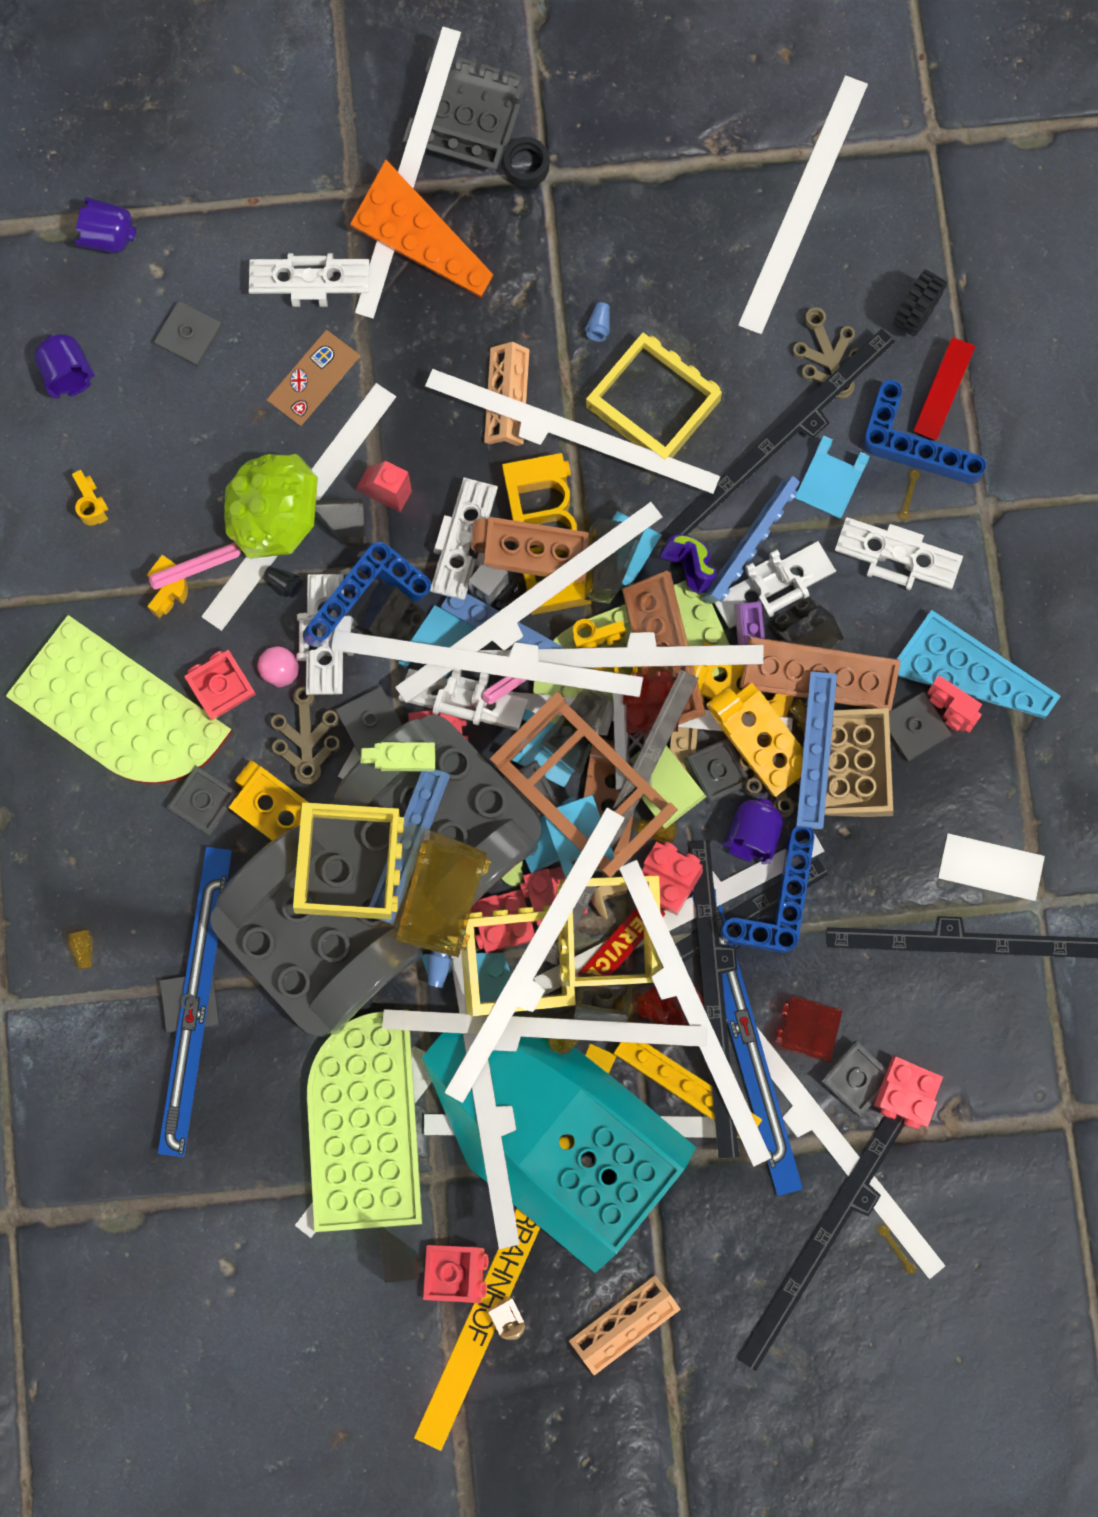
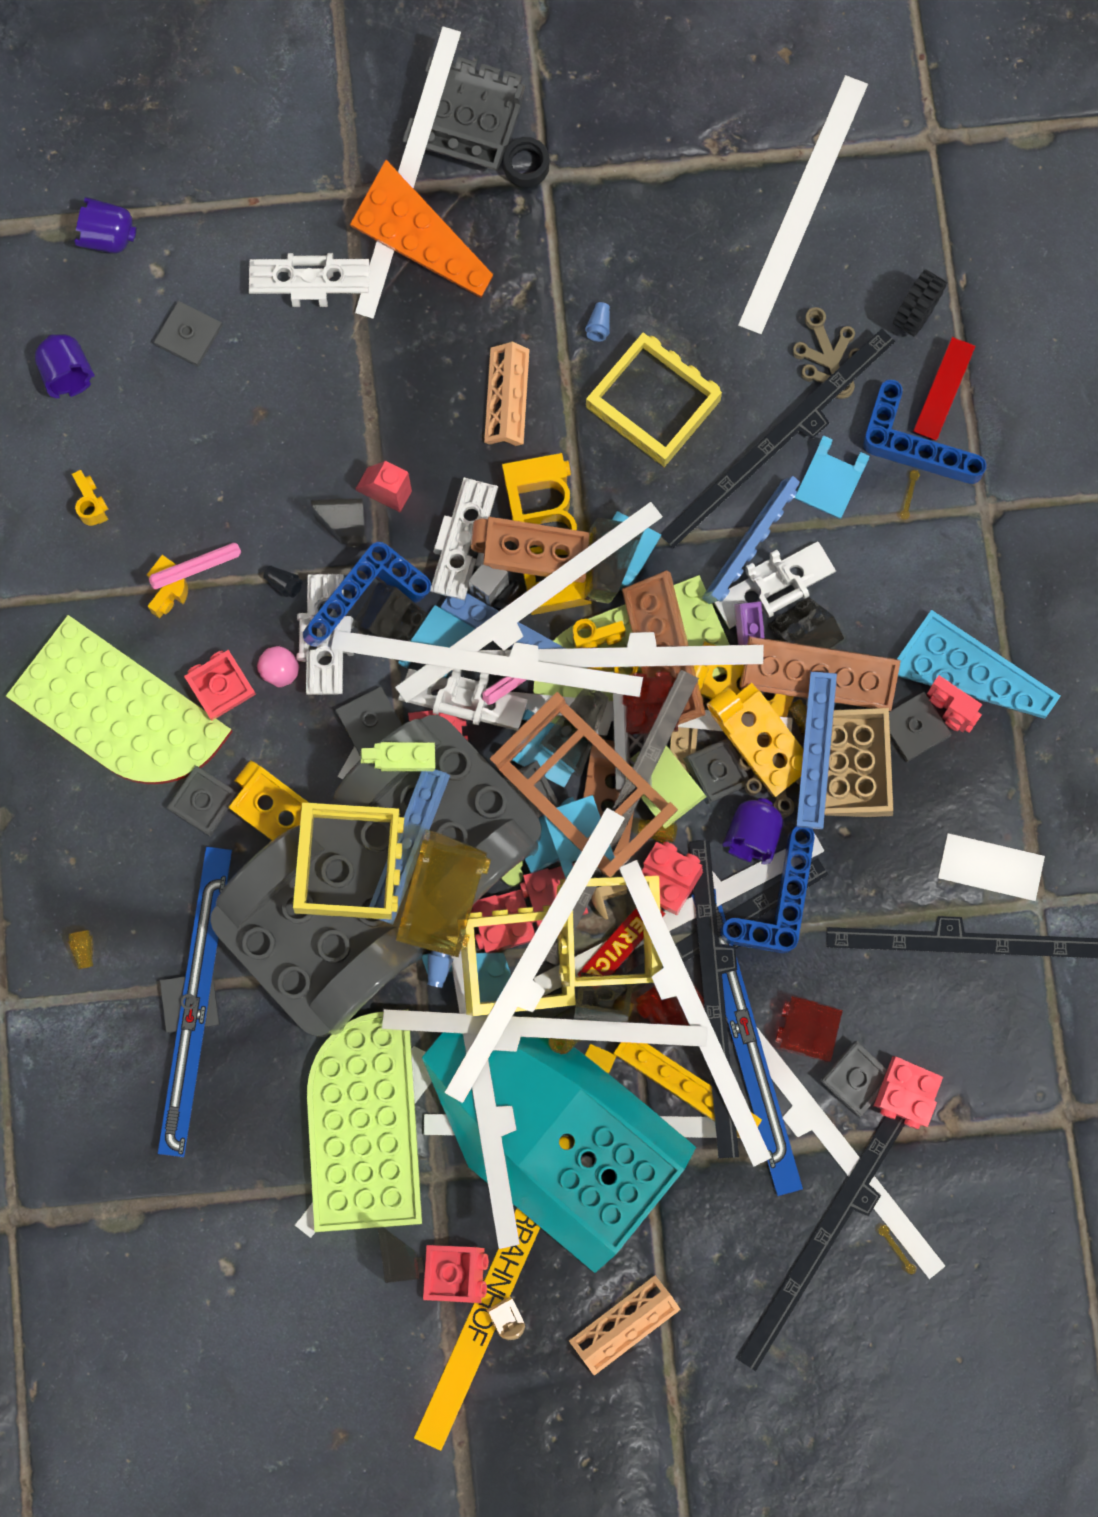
white sticker [201,383,396,631] -> none
lime rock [224,454,318,559] -> none
medium nougat sticker [267,330,361,426] -> none
dark tan plant [271,686,340,785] -> none
white sticker [425,369,720,494] -> none
dark purple animal [660,534,717,593] -> none
white piece [835,517,963,590] -> none

